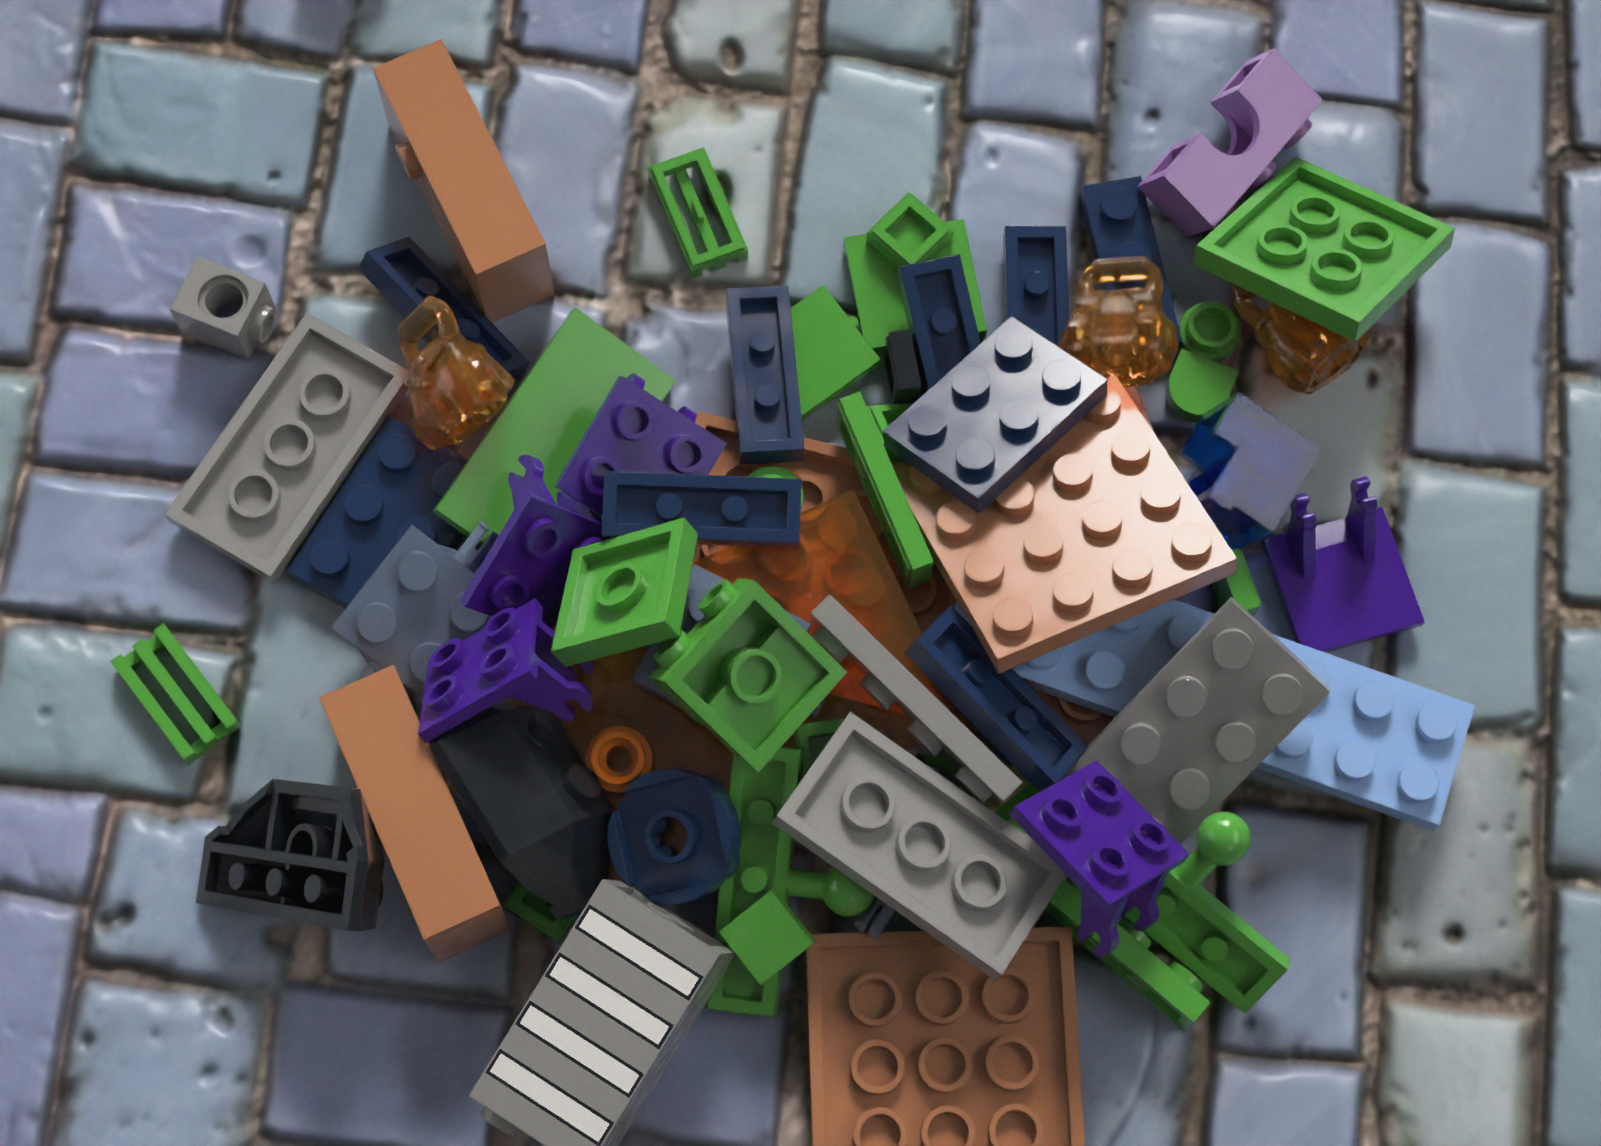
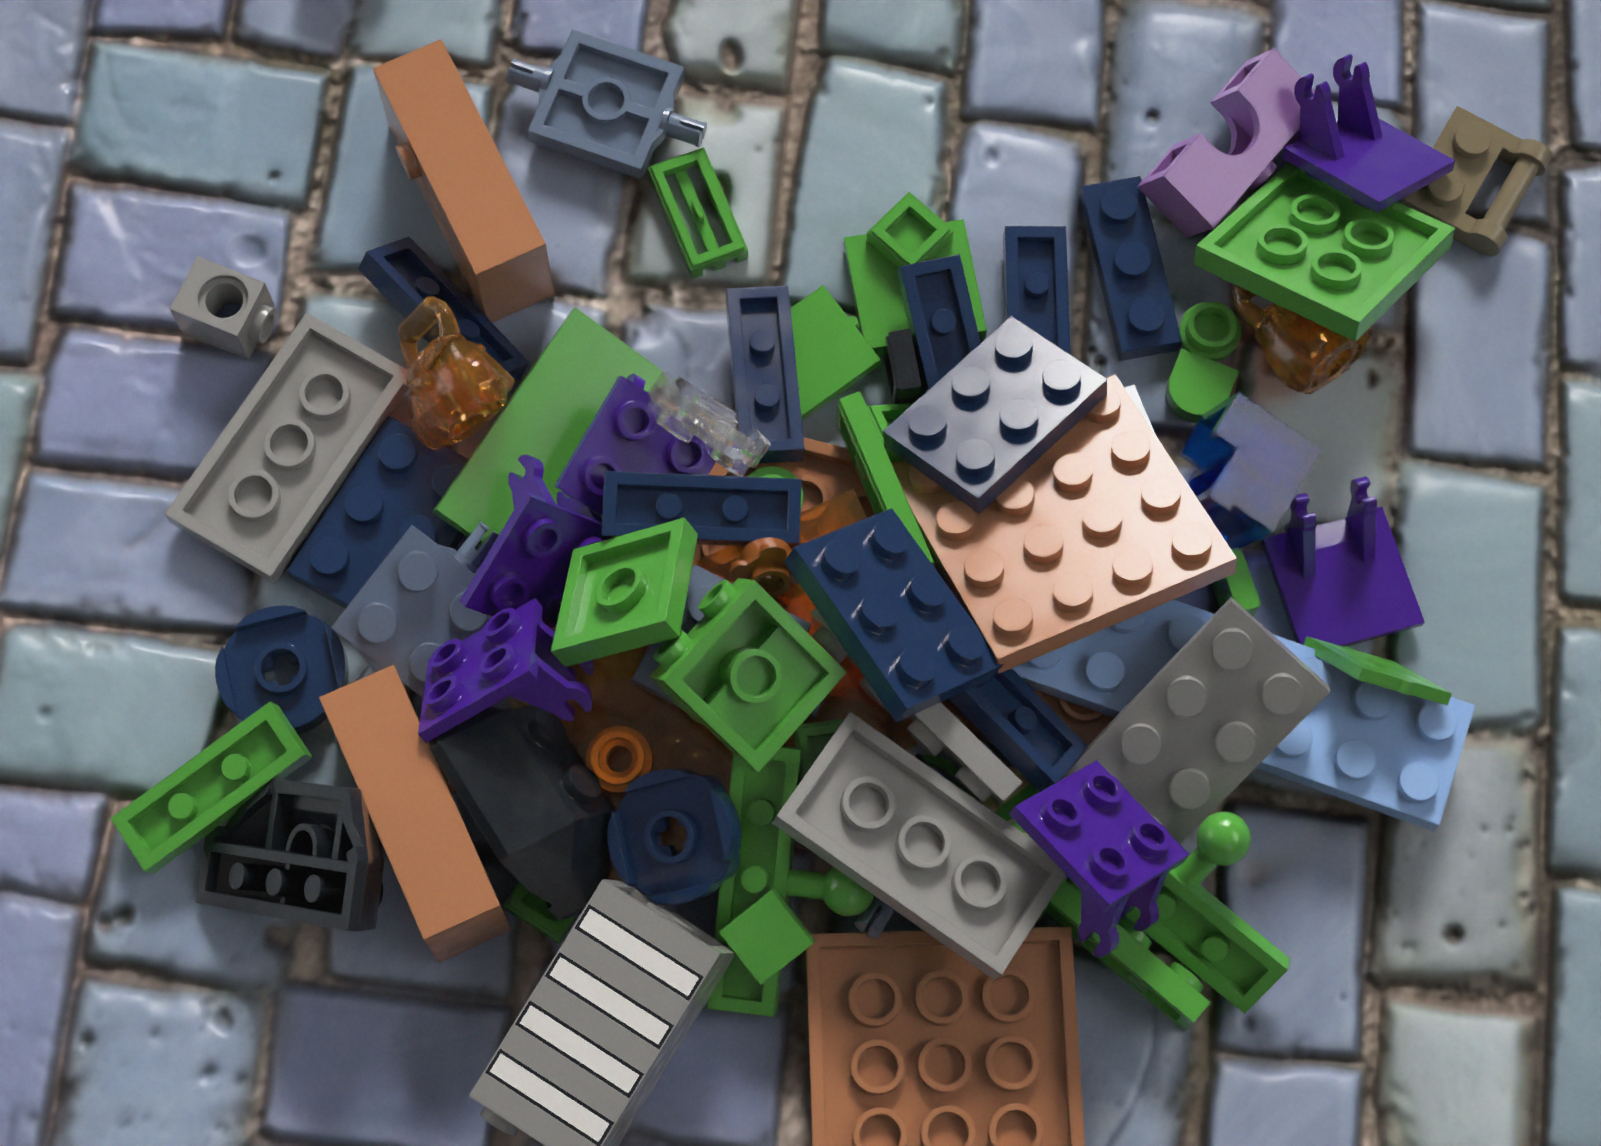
bright green tile [110,623,242,765] -> none
clear orange piece [1057,256,1179,387] -> none
none -> bright green plate [110,702,313,874]
none -> dark blue plate [215,605,349,734]
none -> sand blue plate [506,29,707,180]
none -> clear plate [648,371,771,477]
none -> dark orange plate [729,537,799,599]
none -> dark blue plate [784,508,1004,723]
none -> dark purple plate [1281,54,1455,212]
none -> bright green piece [1304,636,1452,705]
none -> dark tan plate [1401,106,1553,256]

